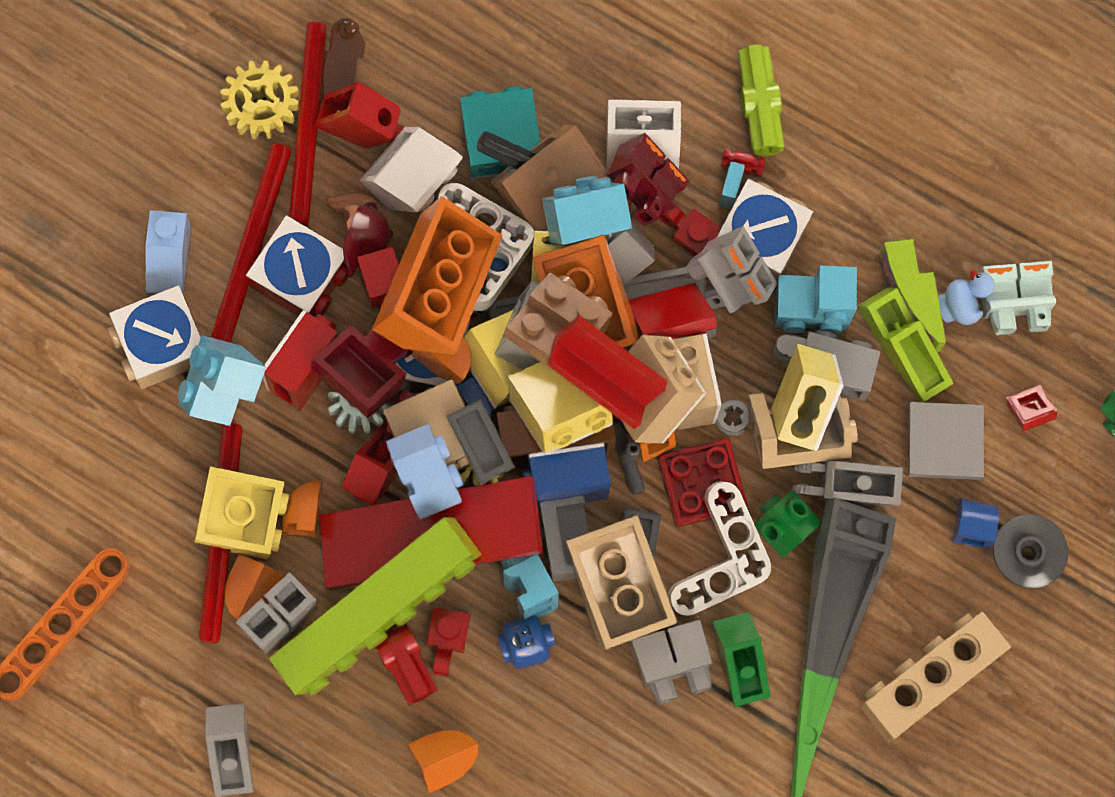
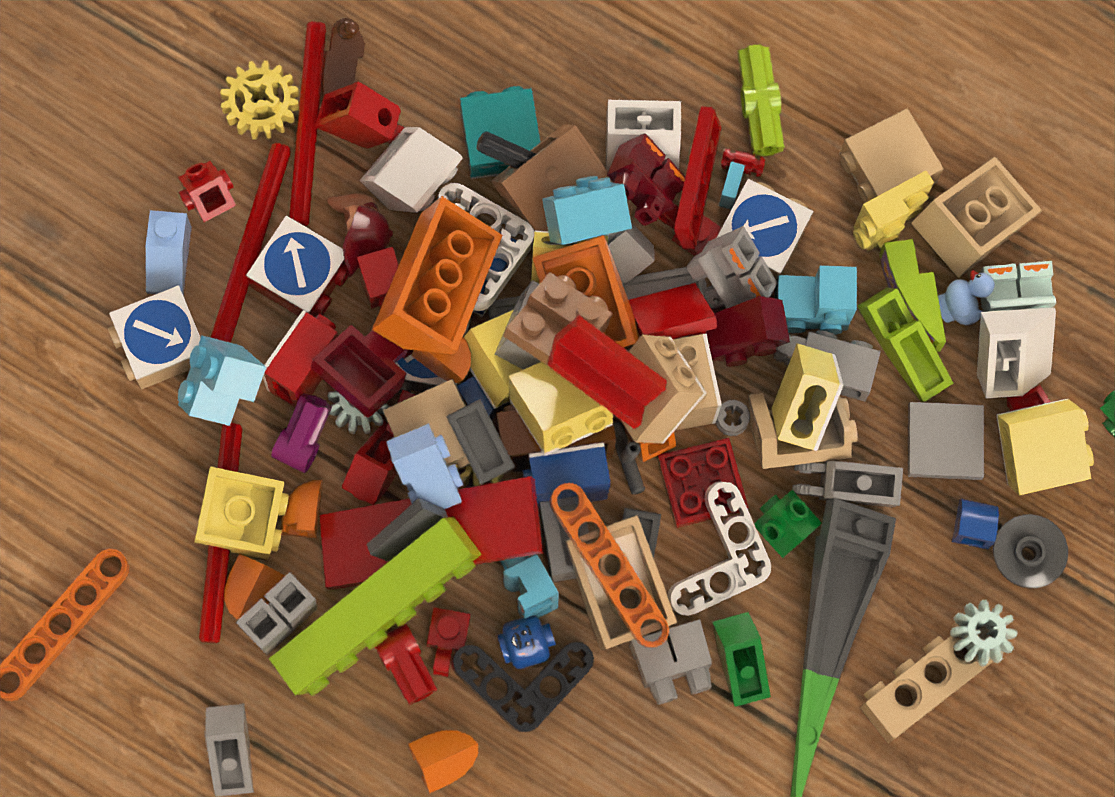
none -> red brick [178,161,236,222]
none -> magenta piece [271,393,332,473]
none -> dark grey tile [367,498,448,562]
none -> black beam [451,642,594,732]
none -> orange beam [550,483,669,647]
none -> red tile [674,106,722,249]
none -> dark red brick [705,296,790,367]
none -> tan piece [840,108,944,203]
none -> light yellow plate [853,171,934,251]
none -> tan slope [911,157,1042,278]
none -> light aqua gear [950,600,1017,666]
none -> white slope [977,307,1056,398]
none -> light yellow piece [997,399,1094,495]

